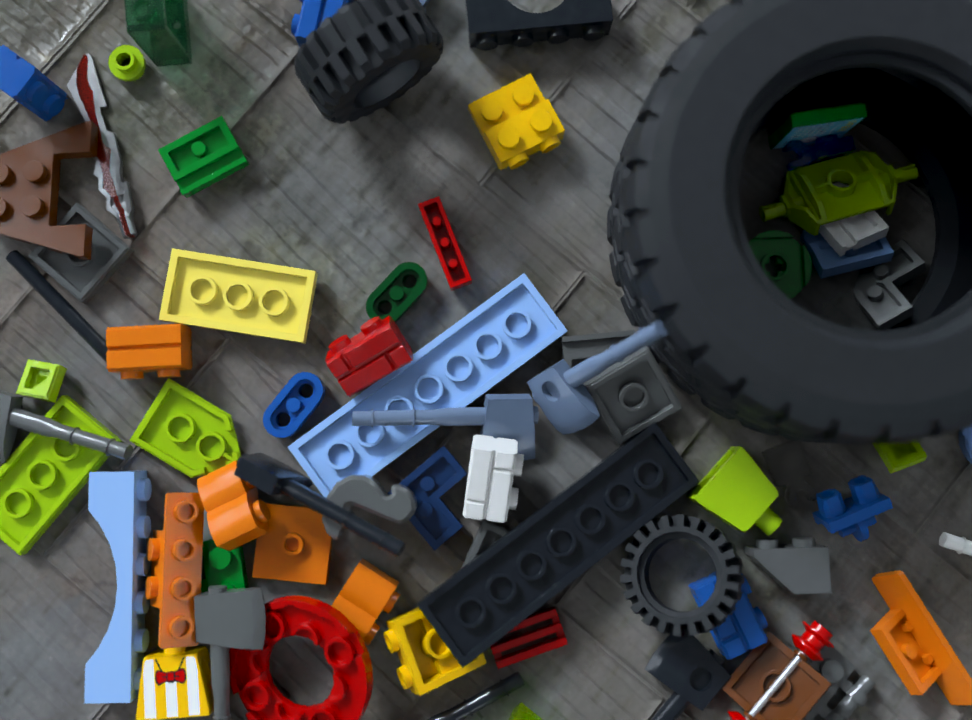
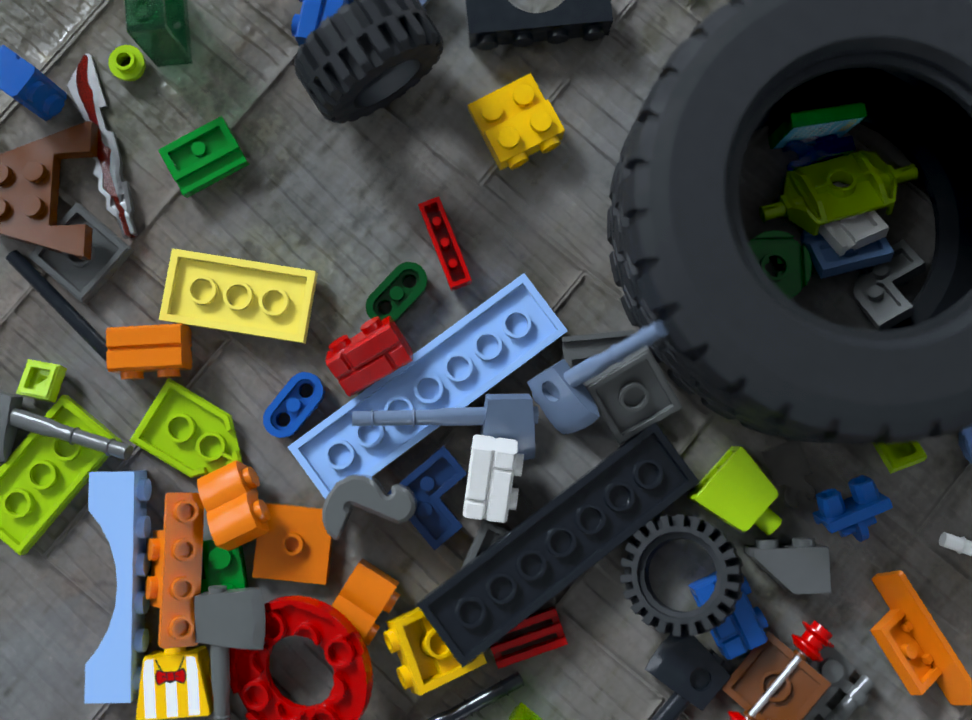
black piece [234,453,406,557] -> none

